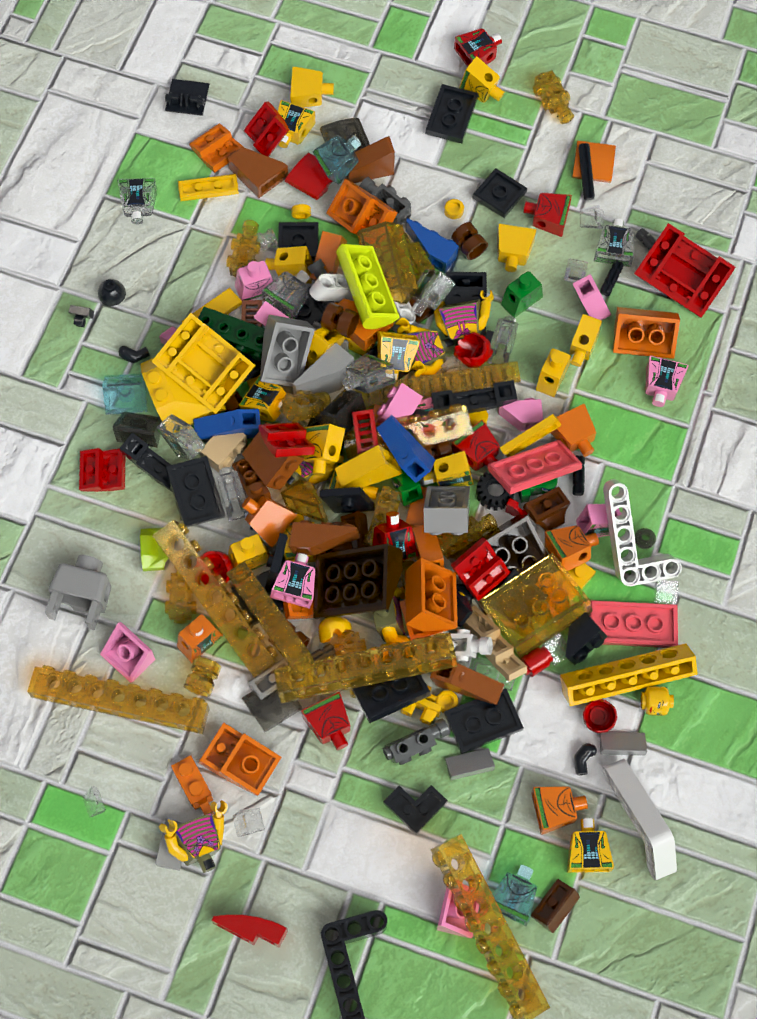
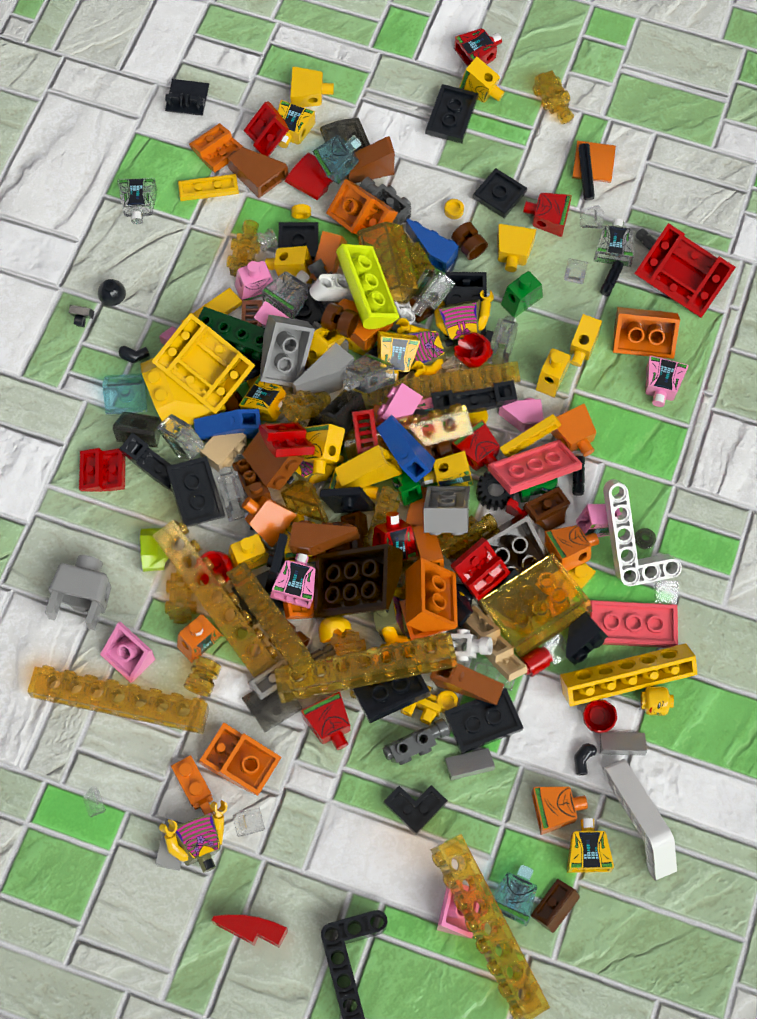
bright pink slope [572,274,611,321] -> none

